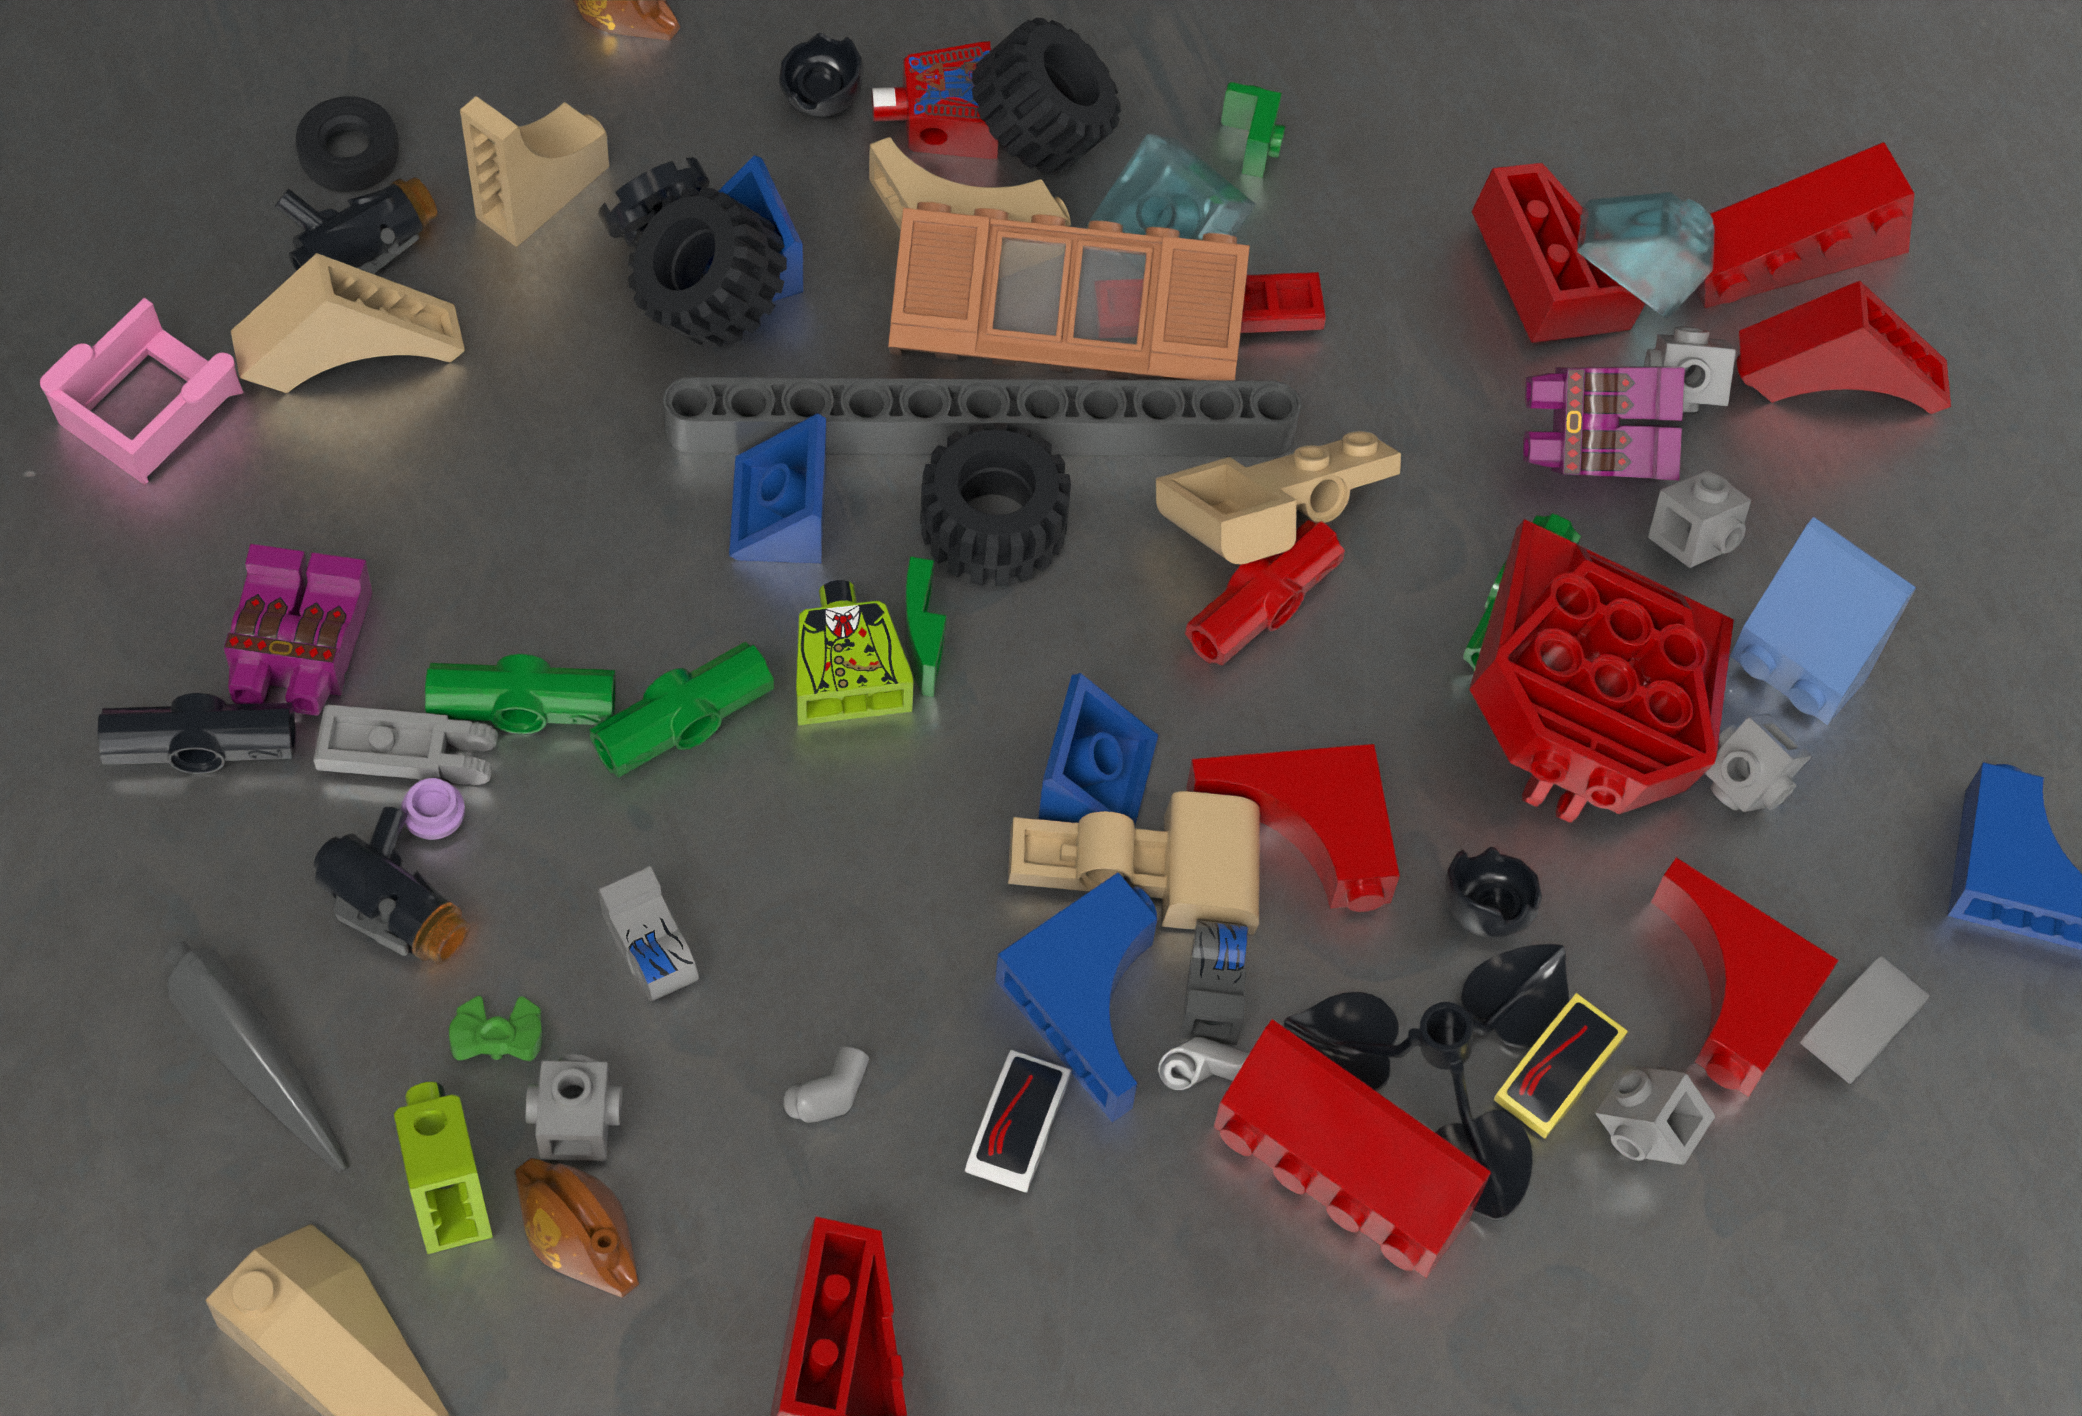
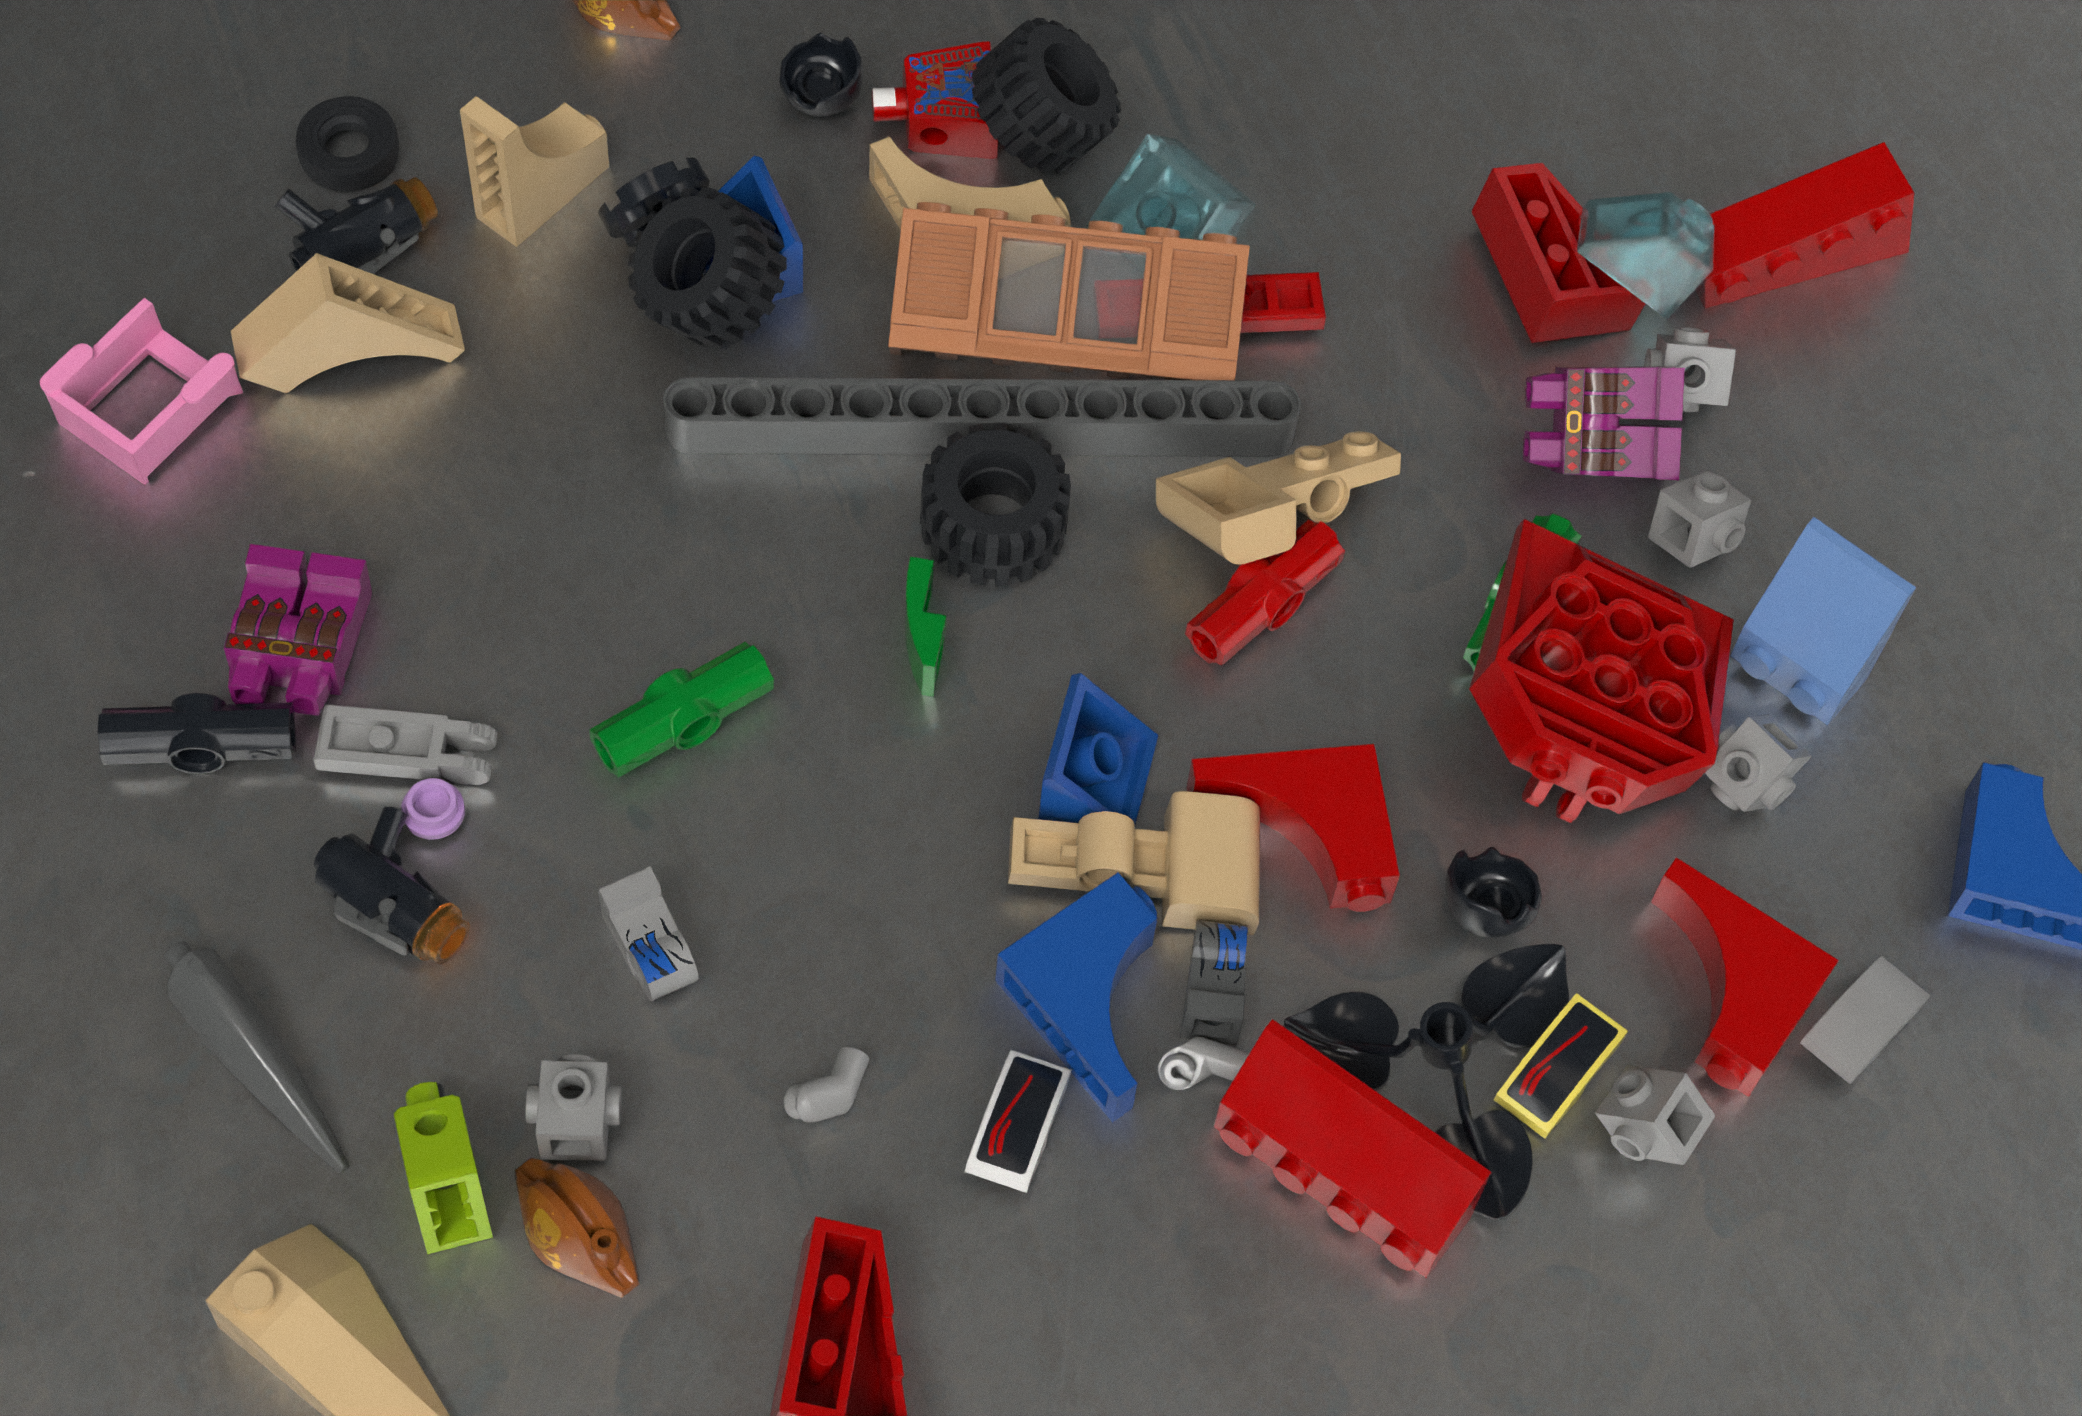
green piece [425,654,616,734] -> none
bright green piece [449,996,542,1061] -> none
blue slope [729,413,826,564] -> none
lime torso [796,580,914,726] -> none
green bracket [1221,82,1286,178] -> none
red arch [1736,280,1951,414] -> none

